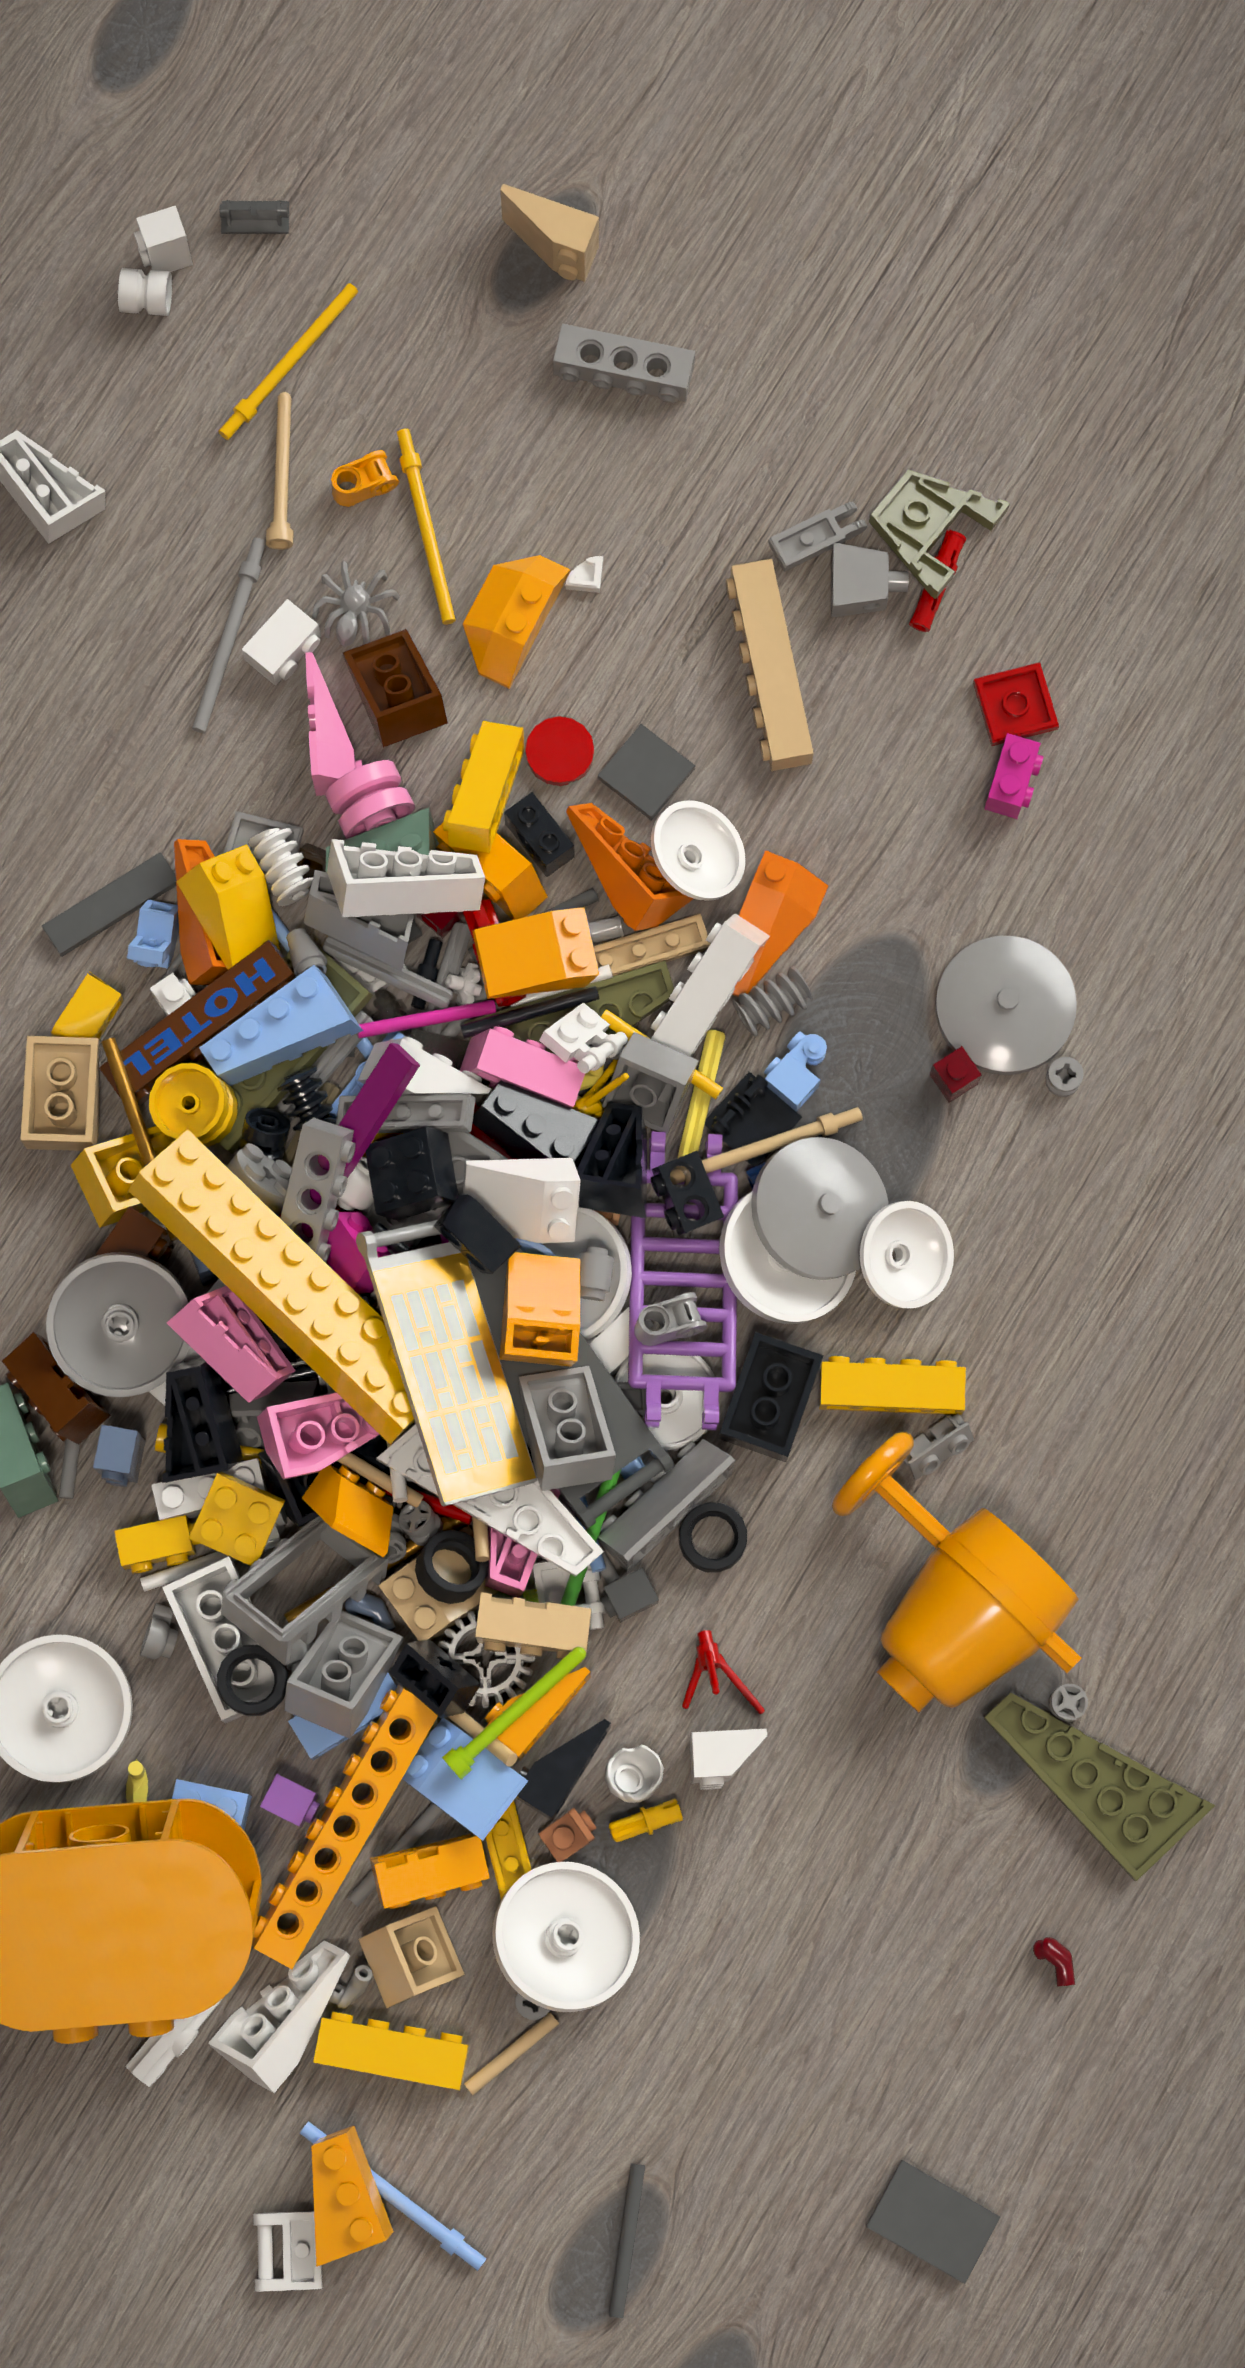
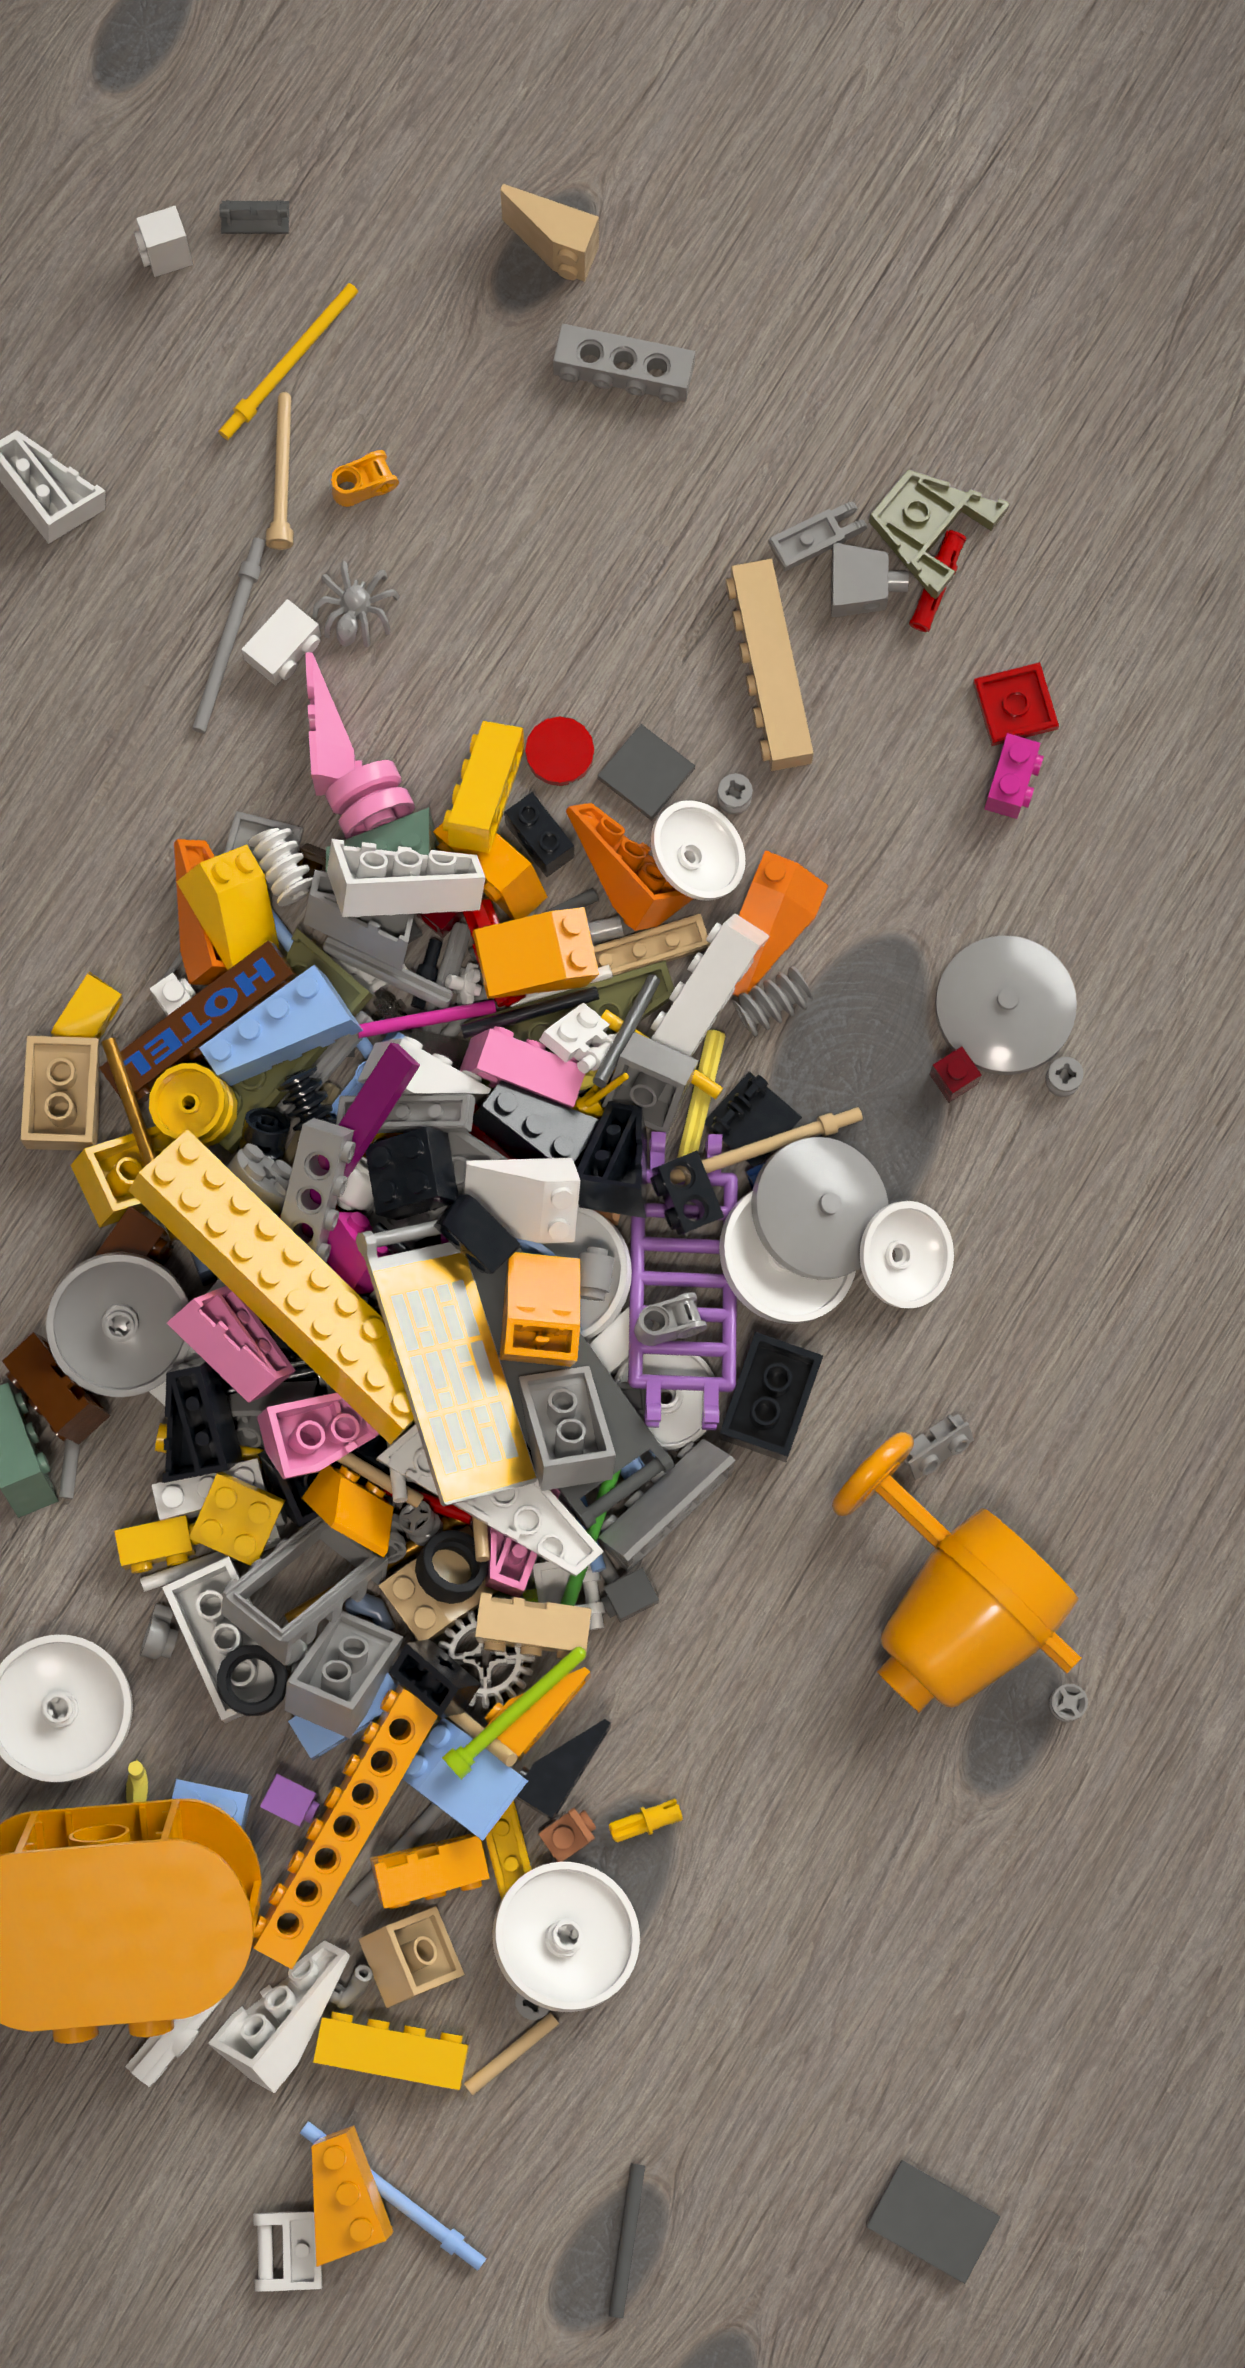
dark grey tile [42,852,176,957] -> none
sand blue brick [93,1425,146,1487] -> none
white wheel [118,268,172,316] -> none
light blue brick [127,900,179,969] -> none
light grey cone [286,928,327,976] -> none
reddish brown slope [342,629,448,748] -> none
yellow bar [397,429,456,625] -> none
light orange wedge [463,555,570,689] -> none
white tile [565,556,603,593] -> none
white hair [605,1745,664,1803] -> none
black tyre [679,1502,747,1573] -> none
red plant [682,1630,765,1714] -> none
white slope [690,1729,767,1790] -> none
light blue brick [764,1031,827,1112] -> none
yellow brick [819,1356,966,1415] -> none
olive wing [983,1693,1215,1881] -> none
dark red arm [1033,1937,1076,1987] -> none
none -> dark grey bar [593,975,660,1088]
none -> light grey wheel [717,773,753,815]

